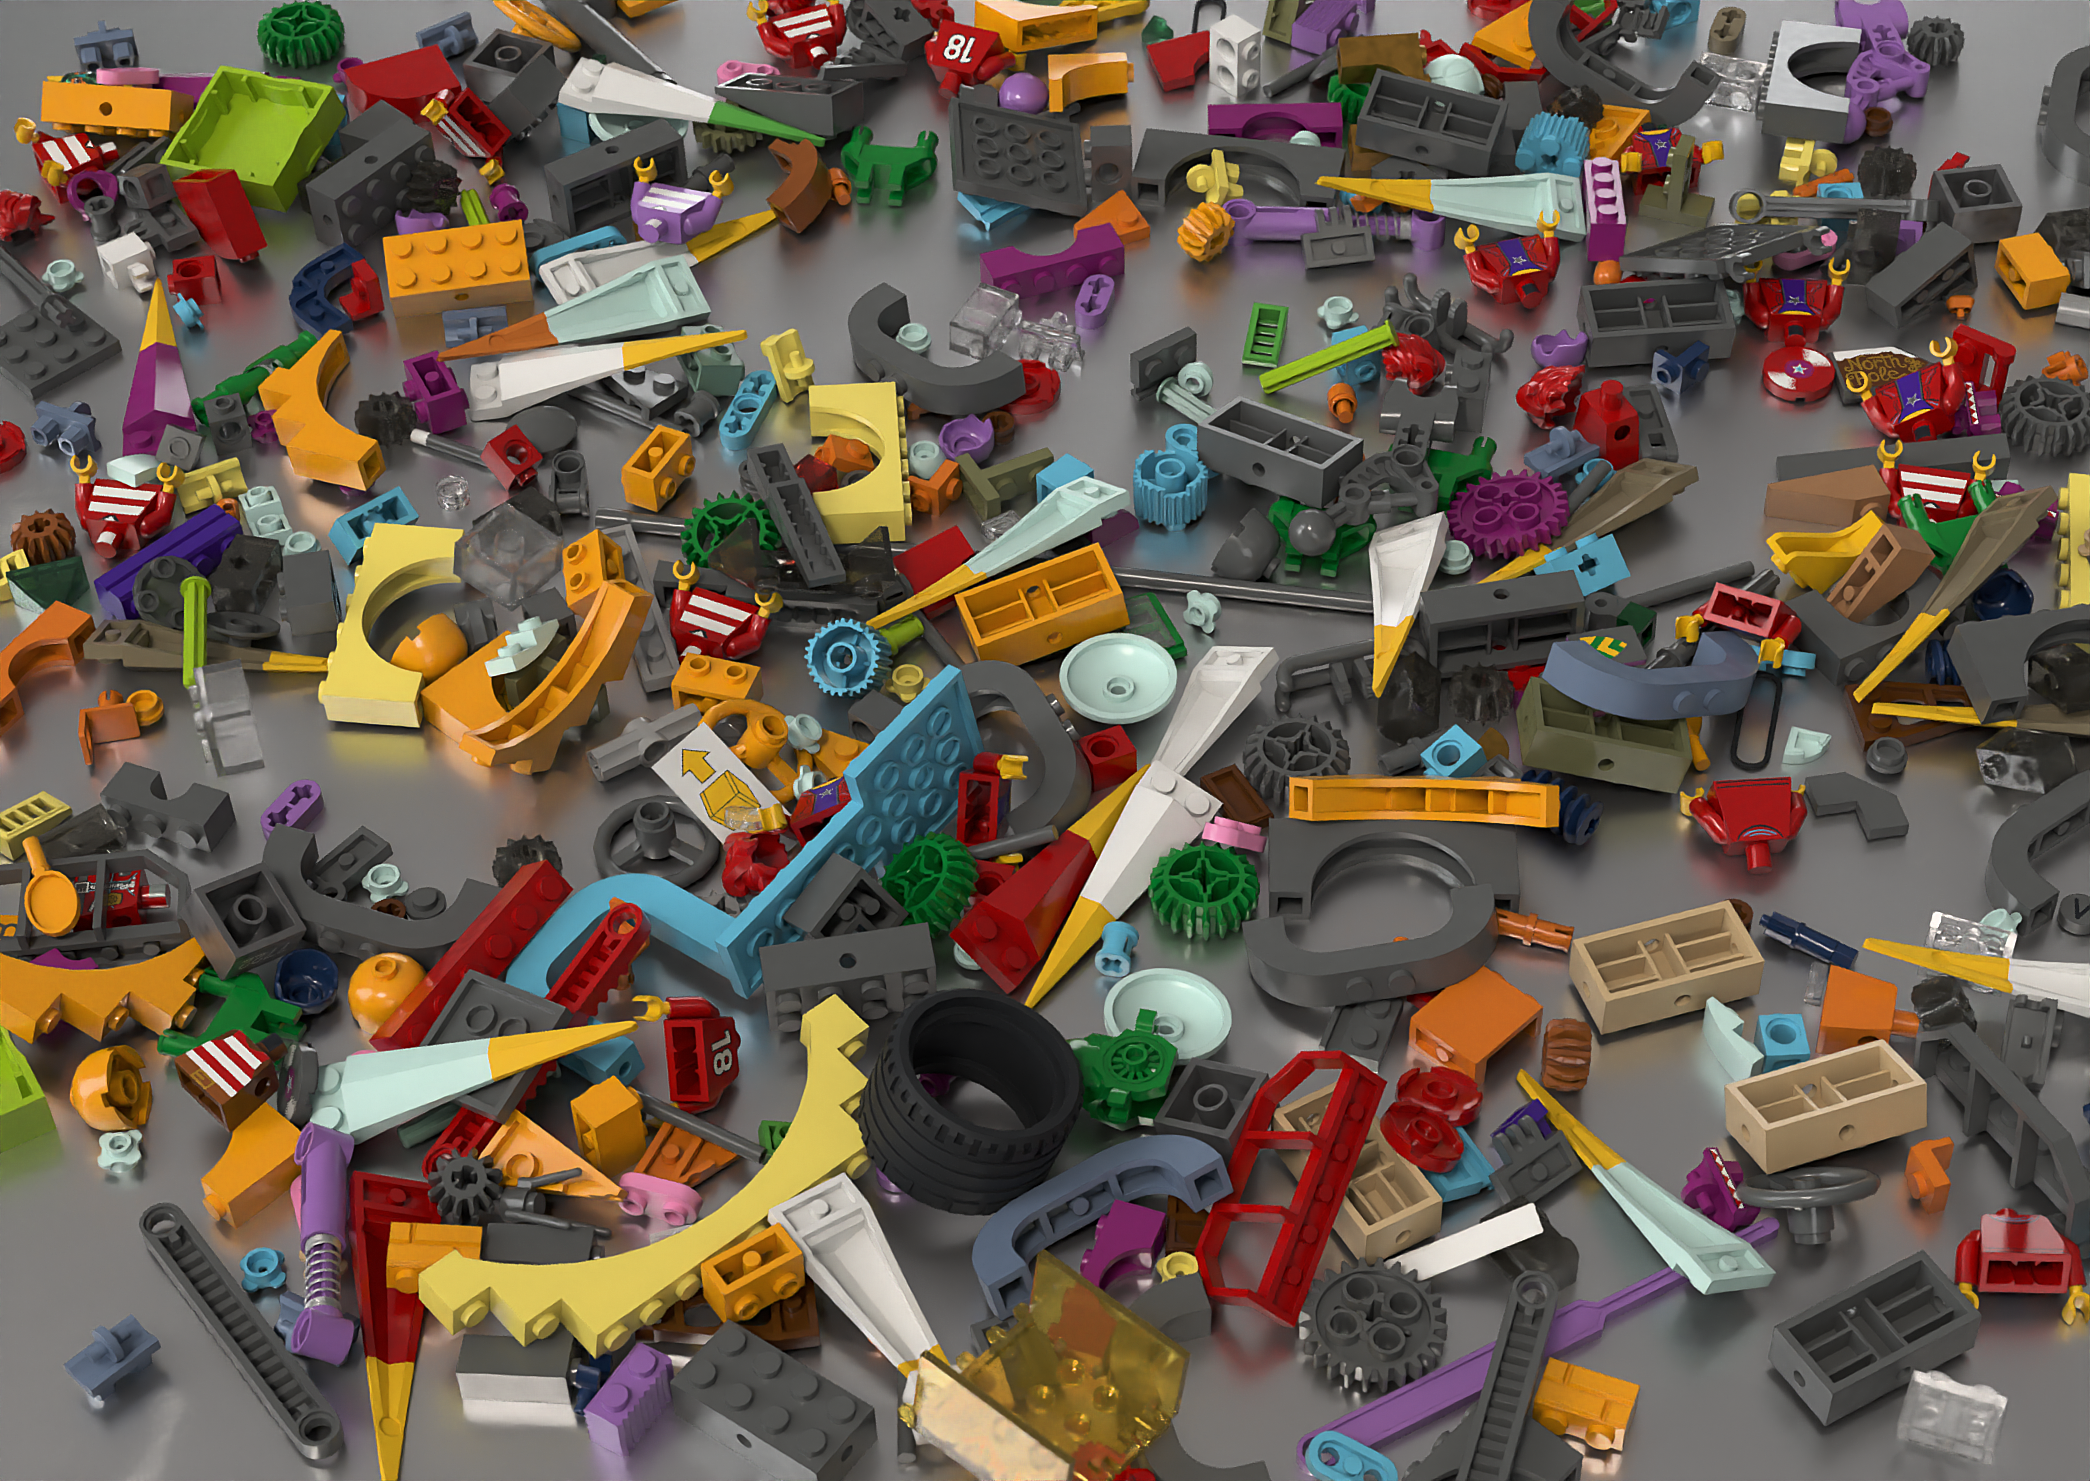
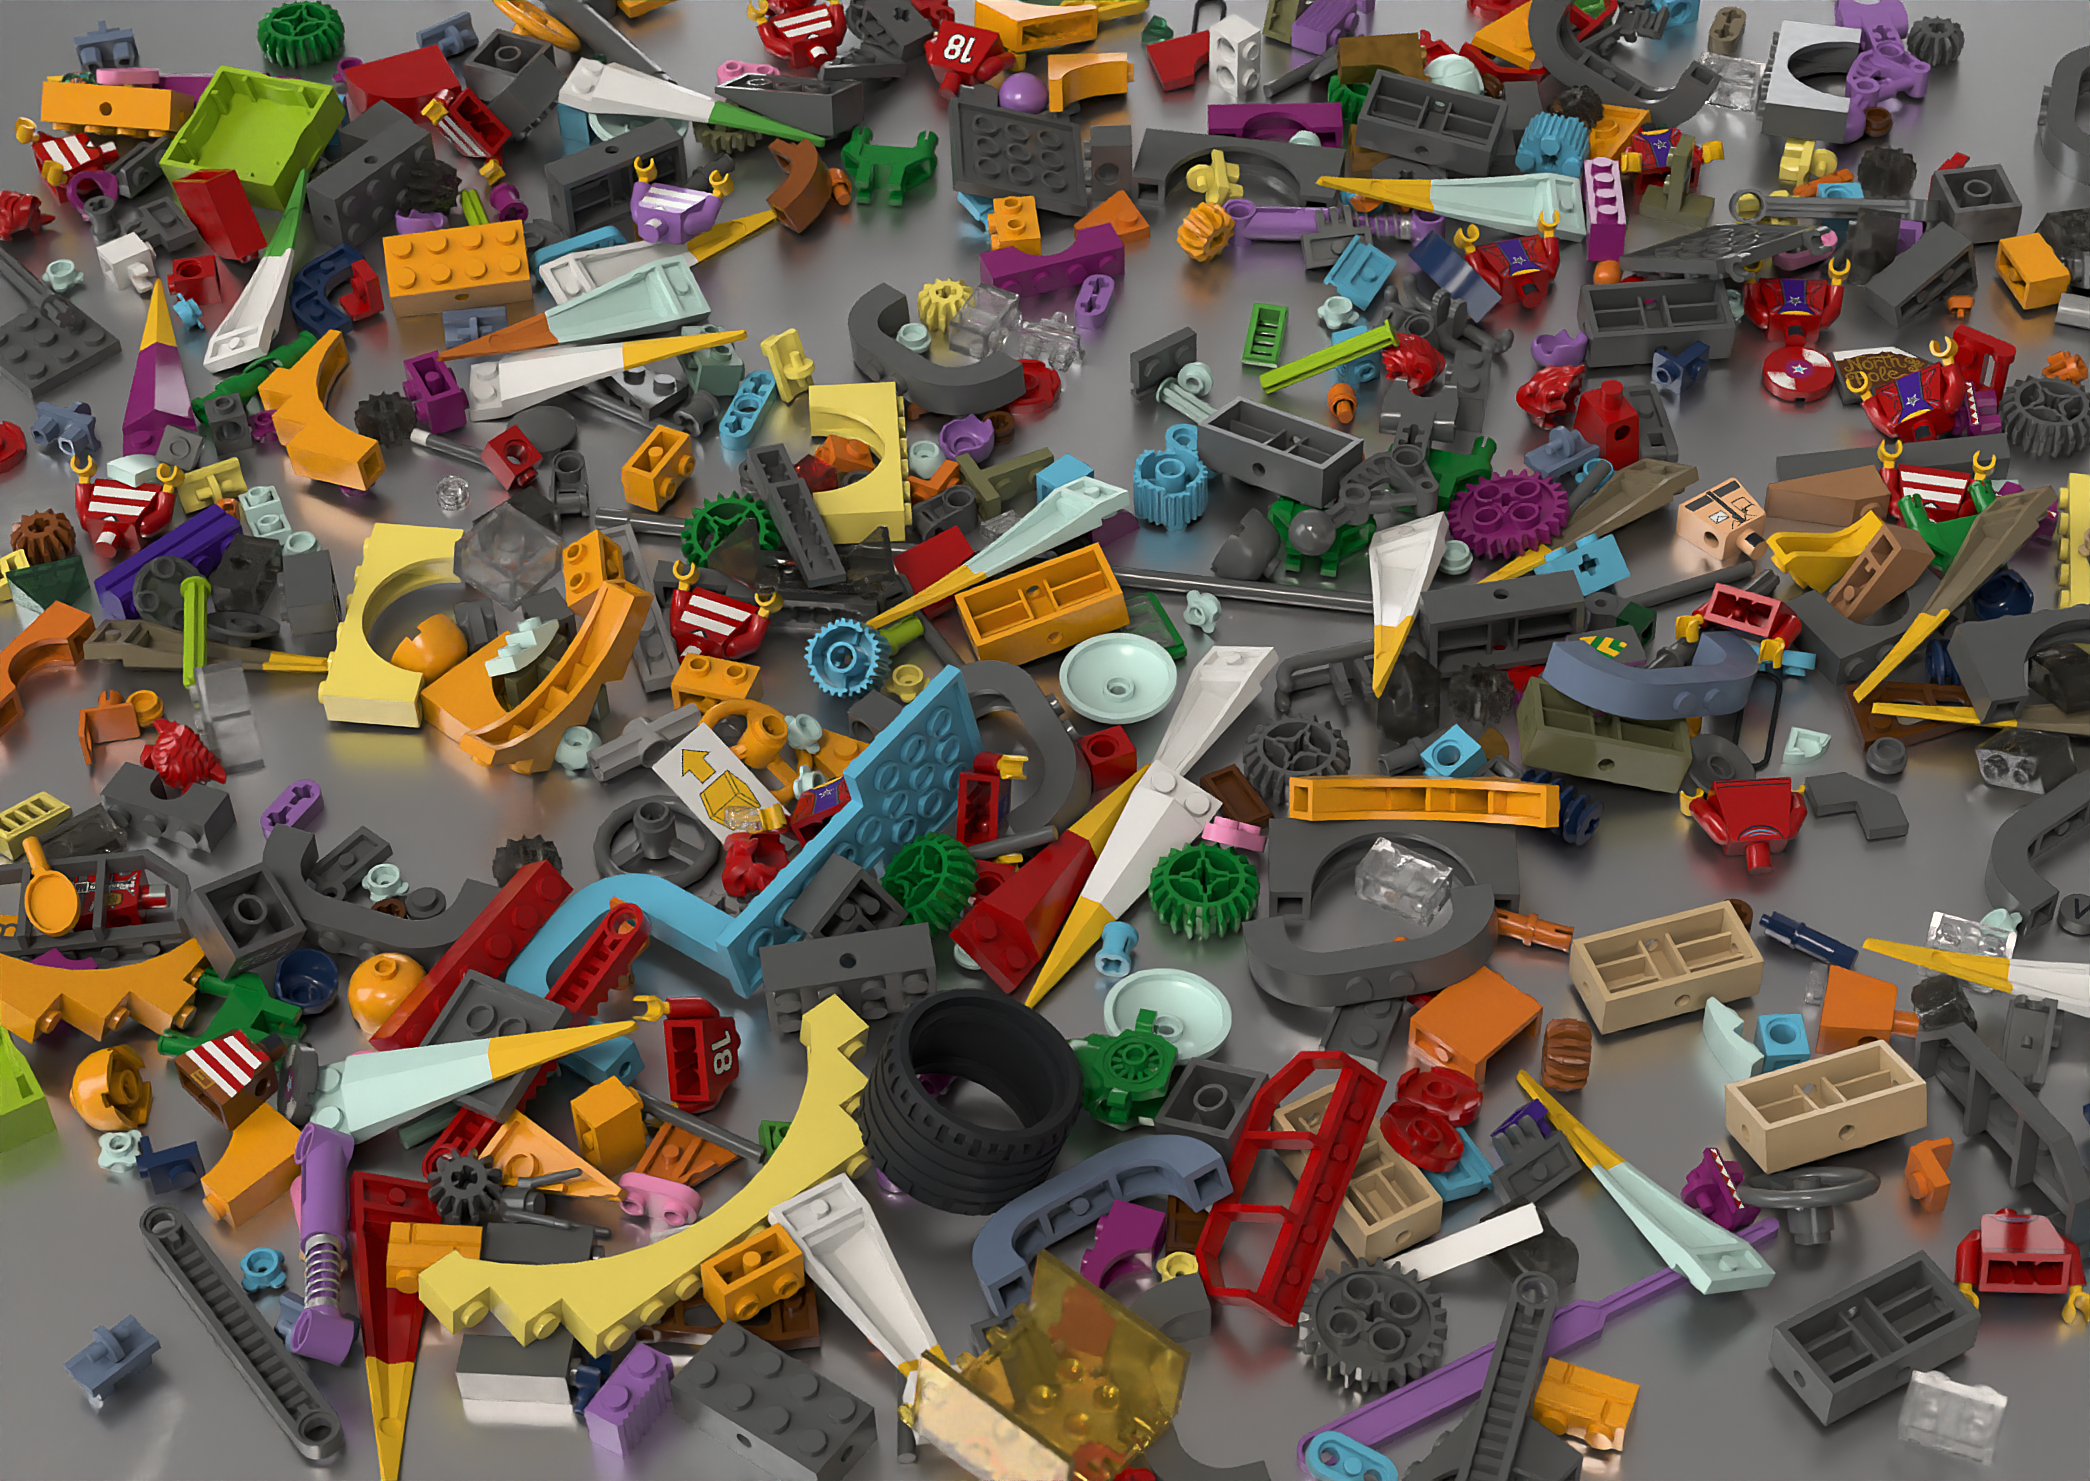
dark grey brick [117,163,177,209] -> none
medium azure brick [328,486,419,566] -> none
none -> dark blue bracket [135,1136,206,1195]
none -> red hair [140,718,227,796]
none -> white plate [203,168,310,374]
none -> light aqua plate [555,726,602,770]
none -> dark grey piece [907,485,978,542]
none -> light yellow gear [917,277,977,334]
none -> light orange brick [987,196,1041,256]
none -> medium azure plate [1323,234,1397,311]
none -> clear brick [1354,837,1453,928]
none -> dark blue arch [1408,230,1502,323]
none -> light nougat torso [1676,477,1768,561]
none -> dark grey dish [1687,734,1756,794]

